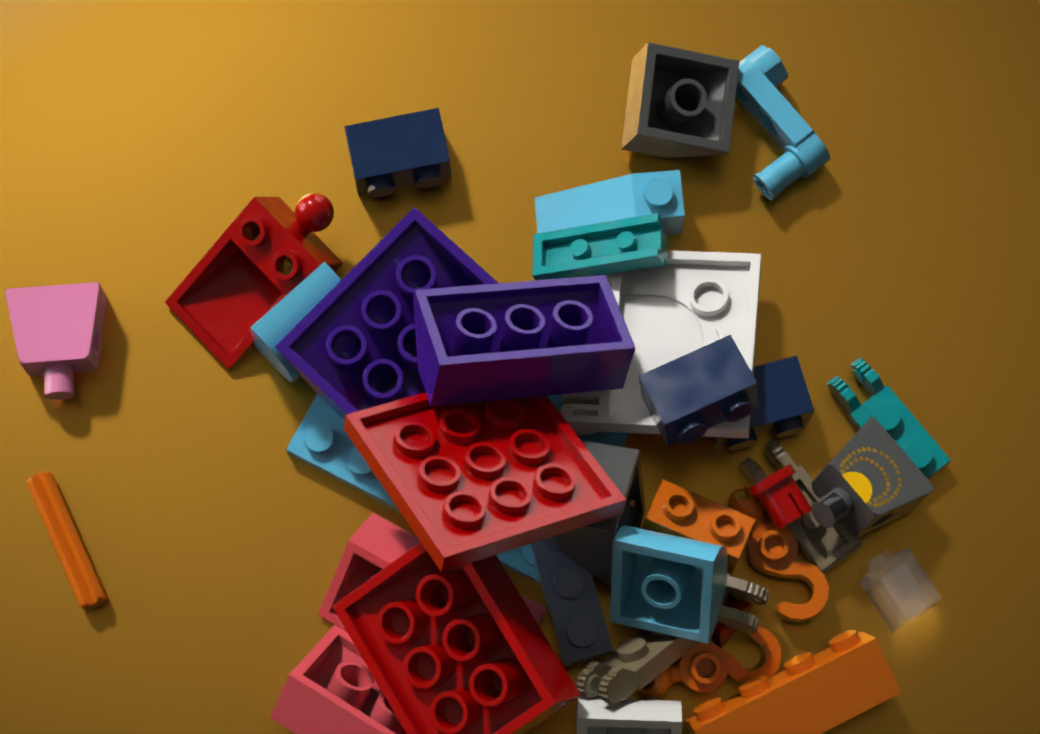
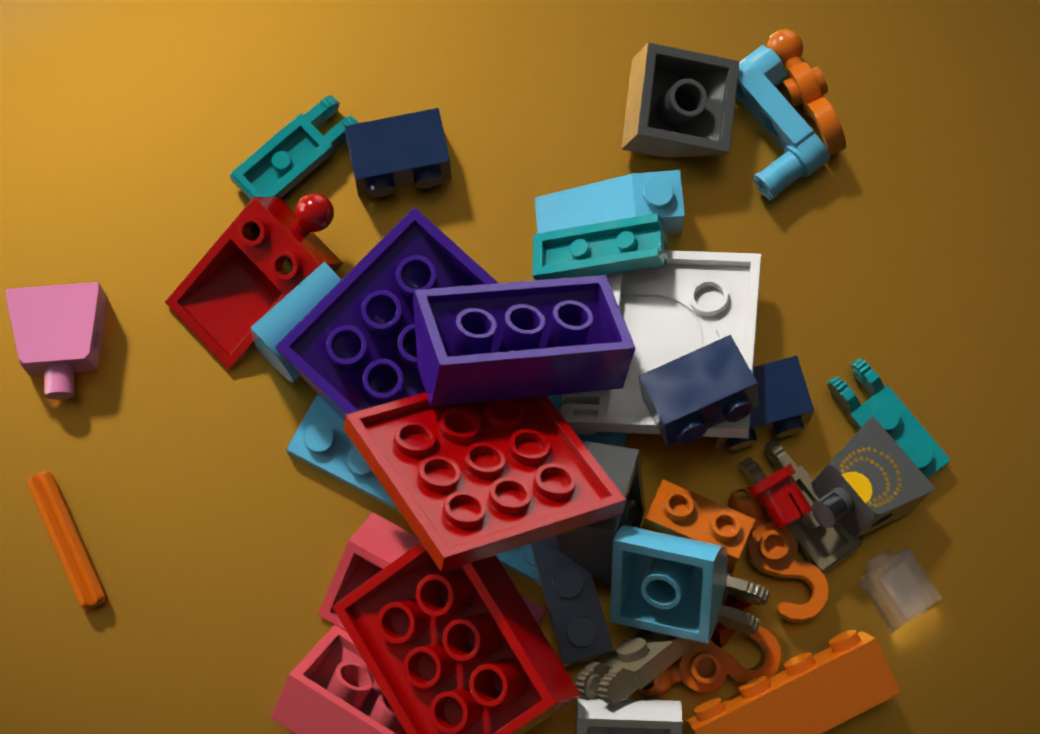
none -> teal hinge [230,95,359,201]
none -> orange piece [767,29,846,156]

